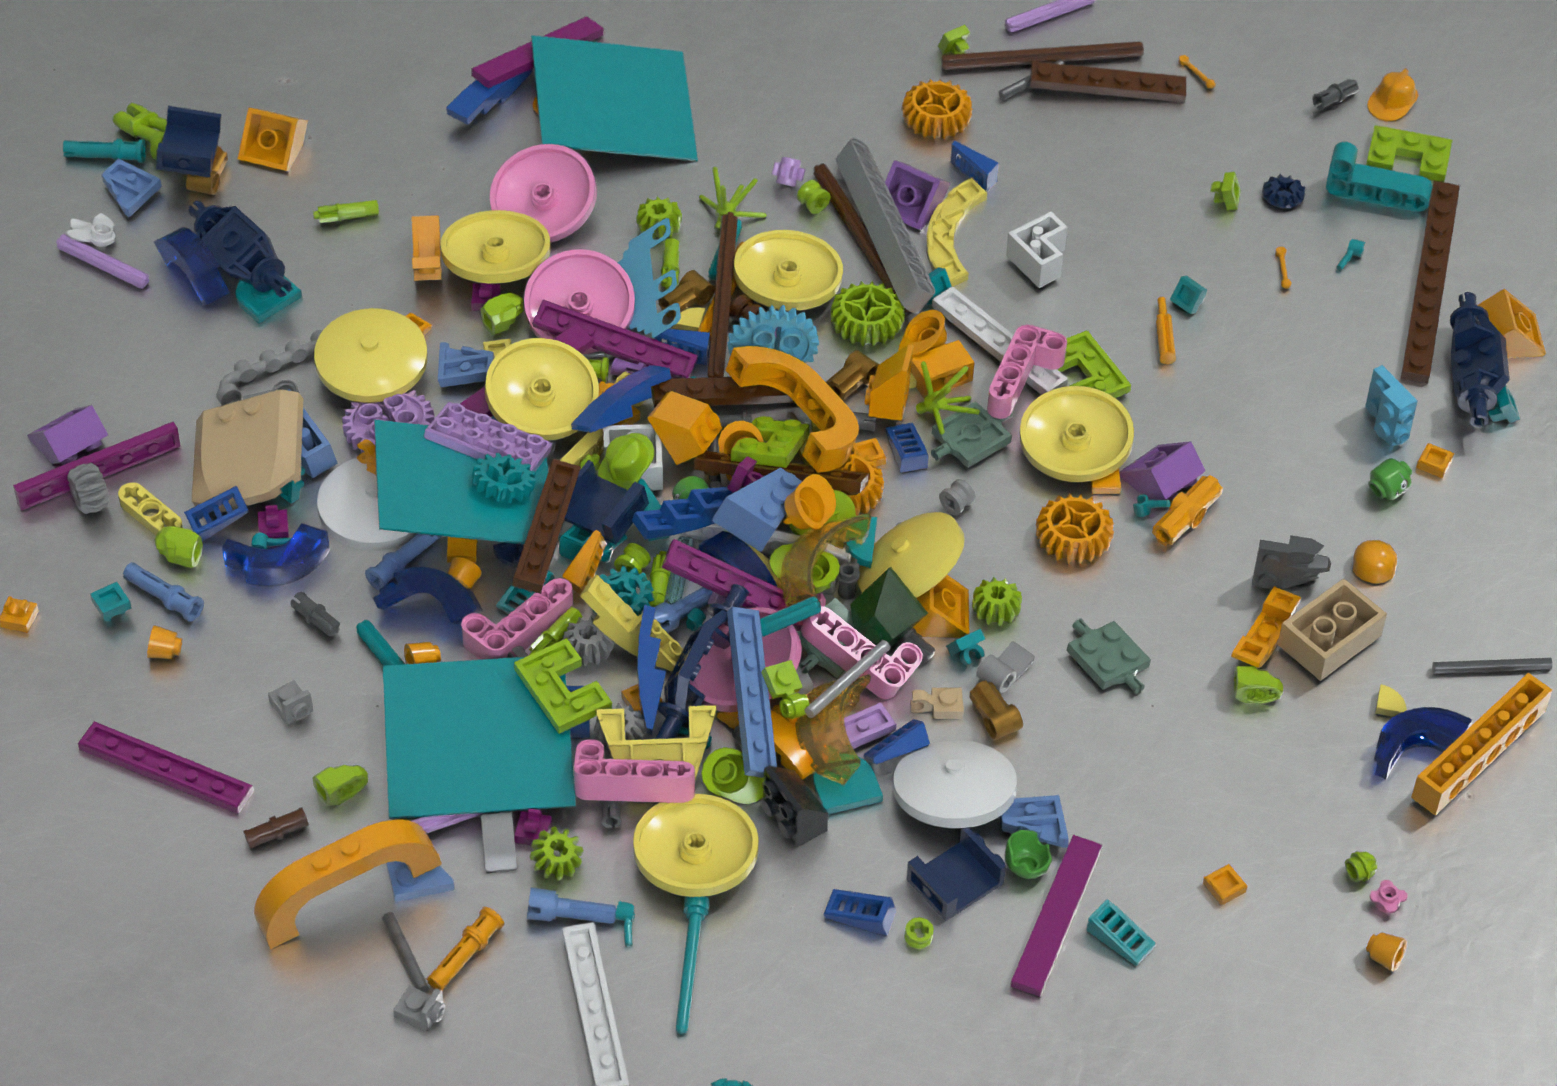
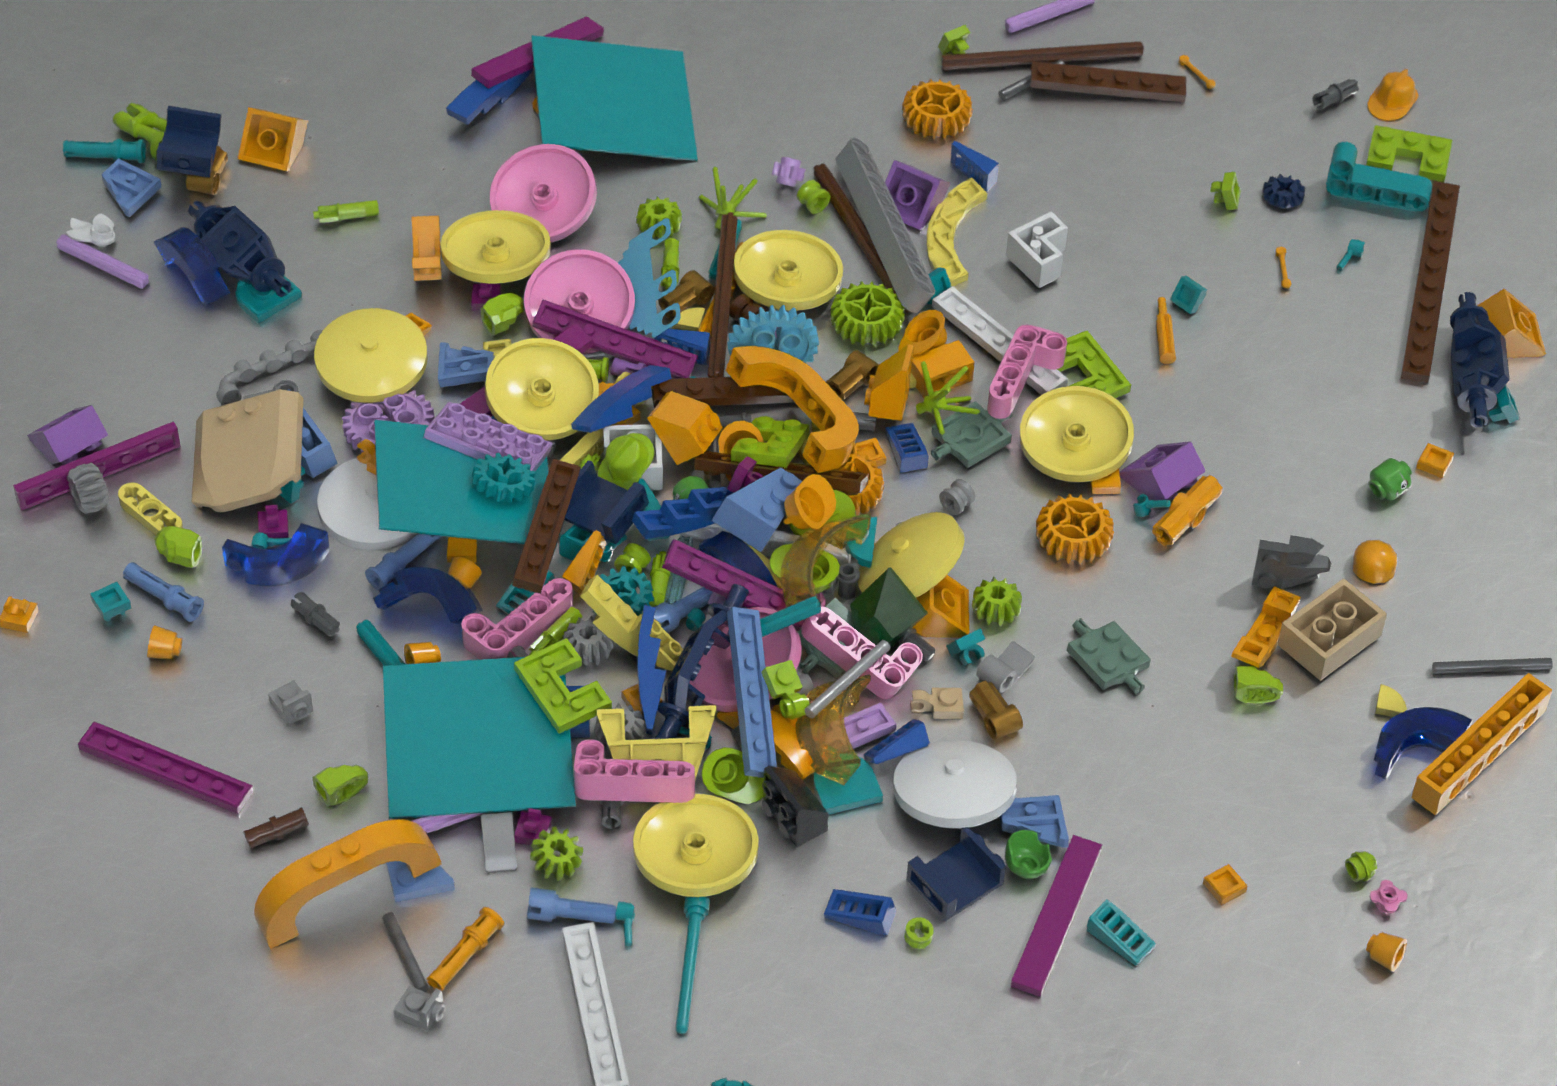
blue slope [184,486,249,541] -> none
dark blue tile [493,542,524,567] -> none
medium azure plate [1365,365,1418,447] -> none

